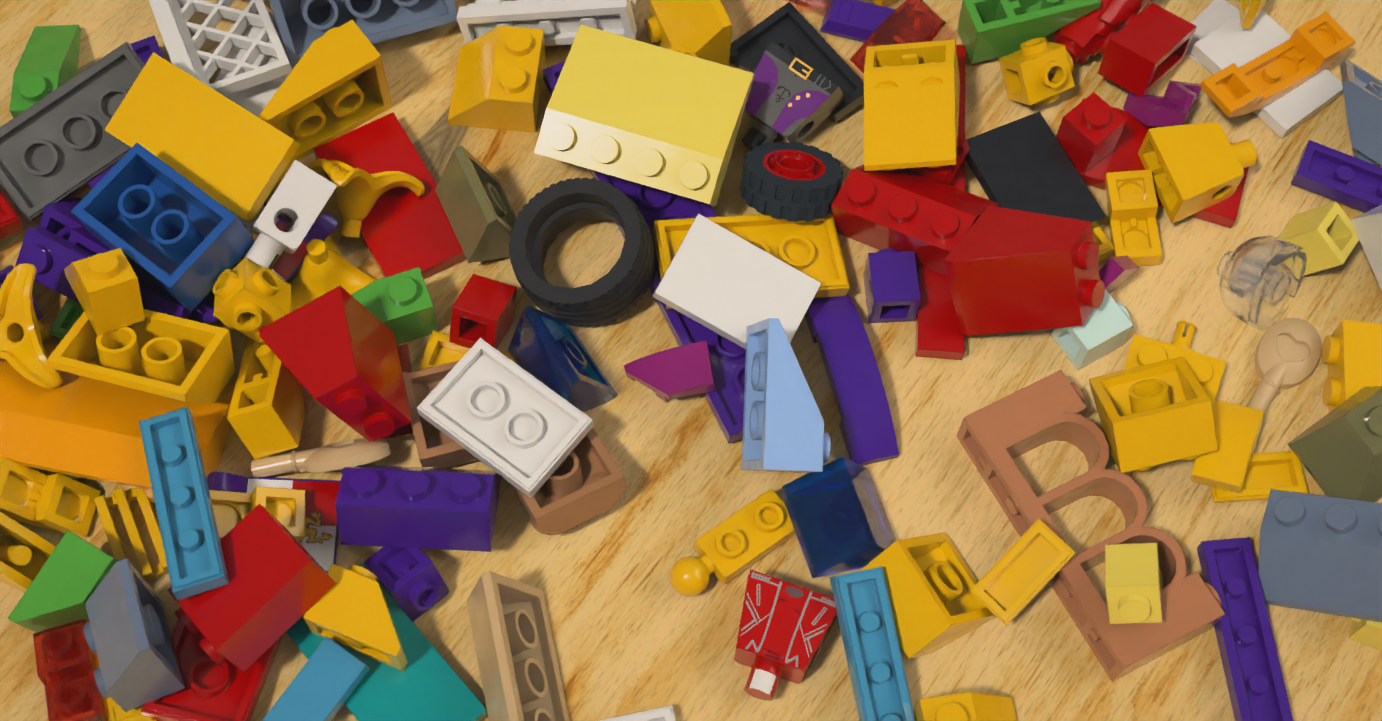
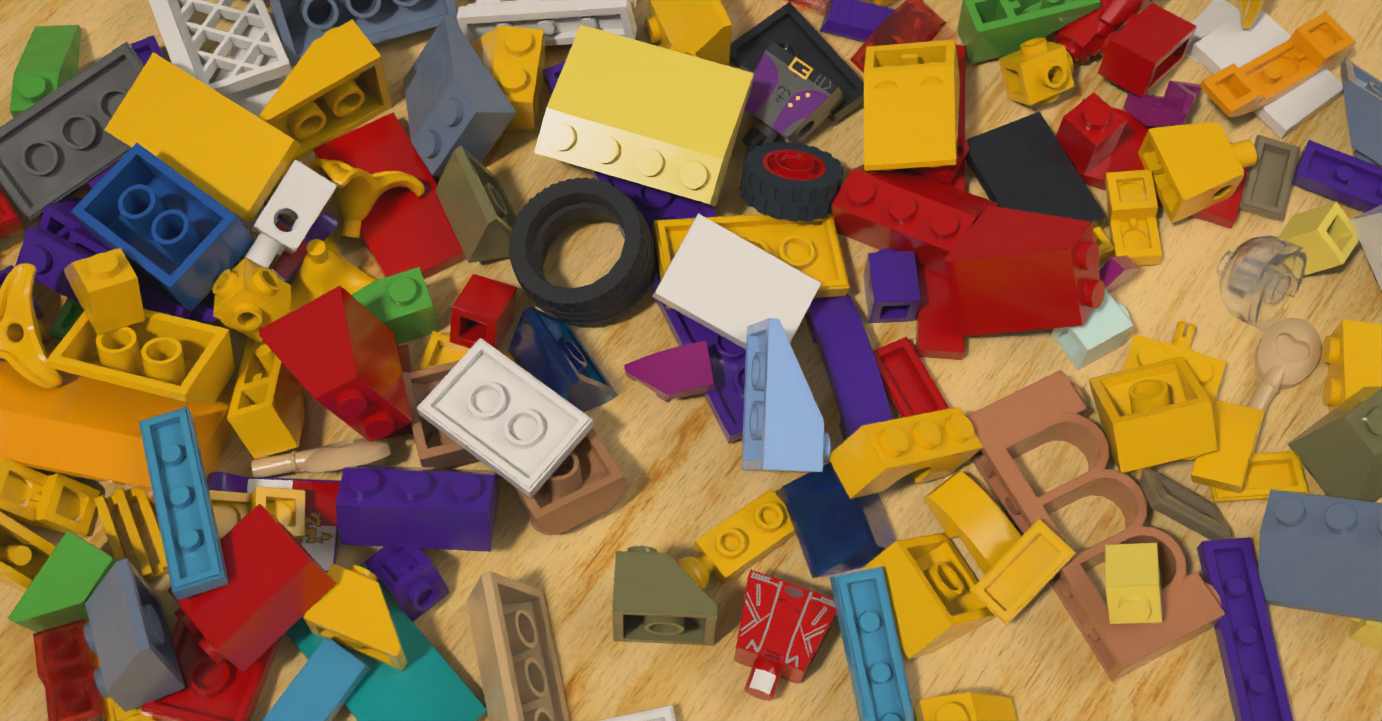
none -> sand blue slope [404,16,517,176]
none -> olive slope [612,546,718,646]
none -> yellow arch [829,407,984,499]
none -> red tile [873,336,950,418]
none -> yellow slope [923,471,1021,575]
none -> dark tan tile [1140,467,1231,540]
none -> dark tan tile [1239,134,1300,221]

